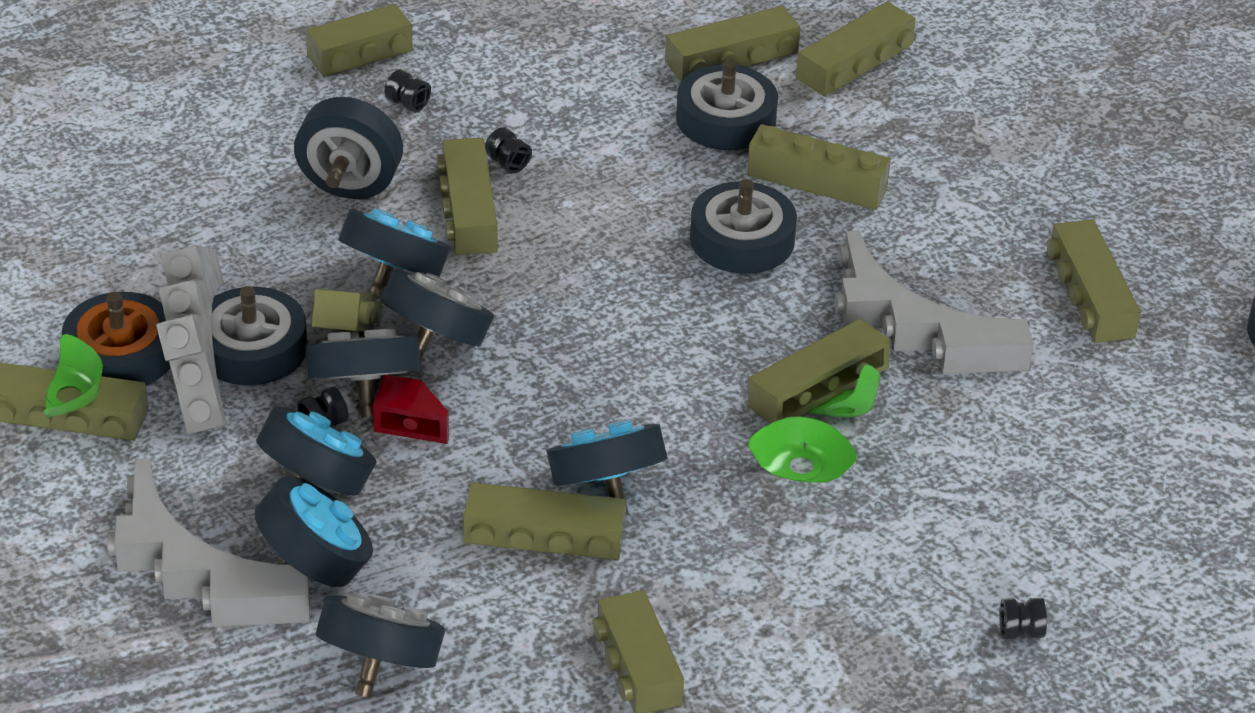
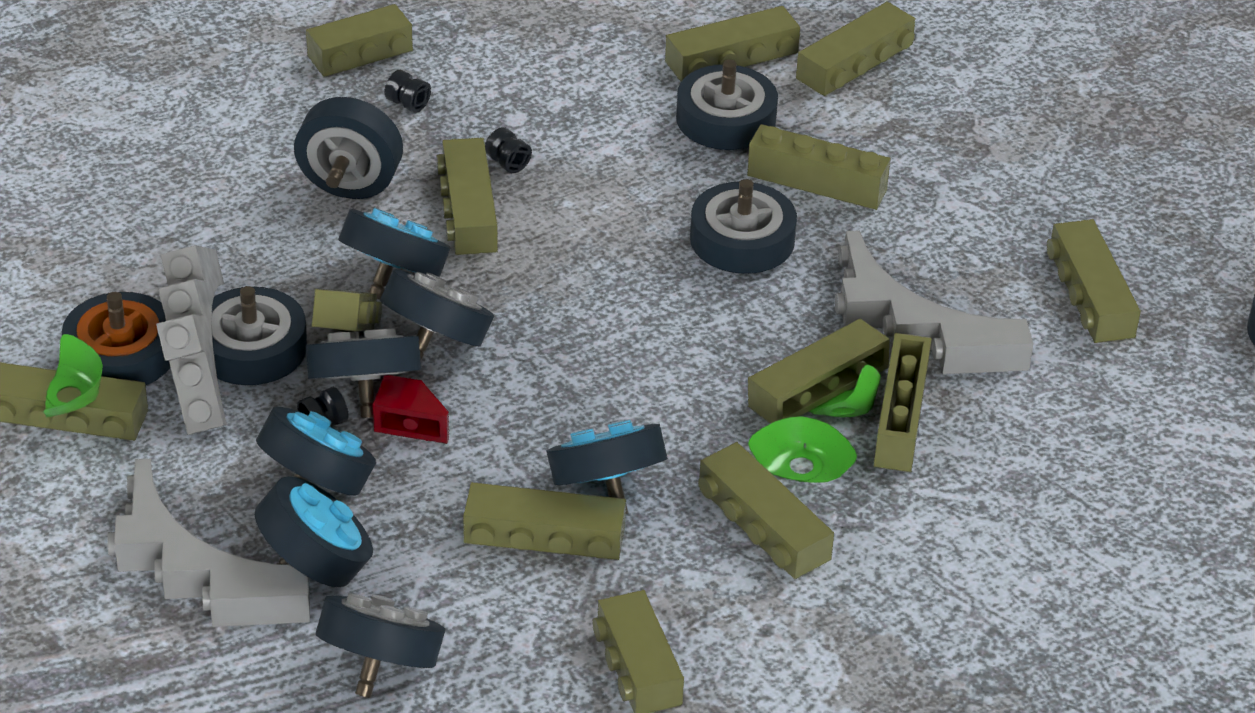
black wheel [999,598,1047,639] -> none
none -> olive brick [698,442,834,579]
none -> olive brick [874,333,932,472]

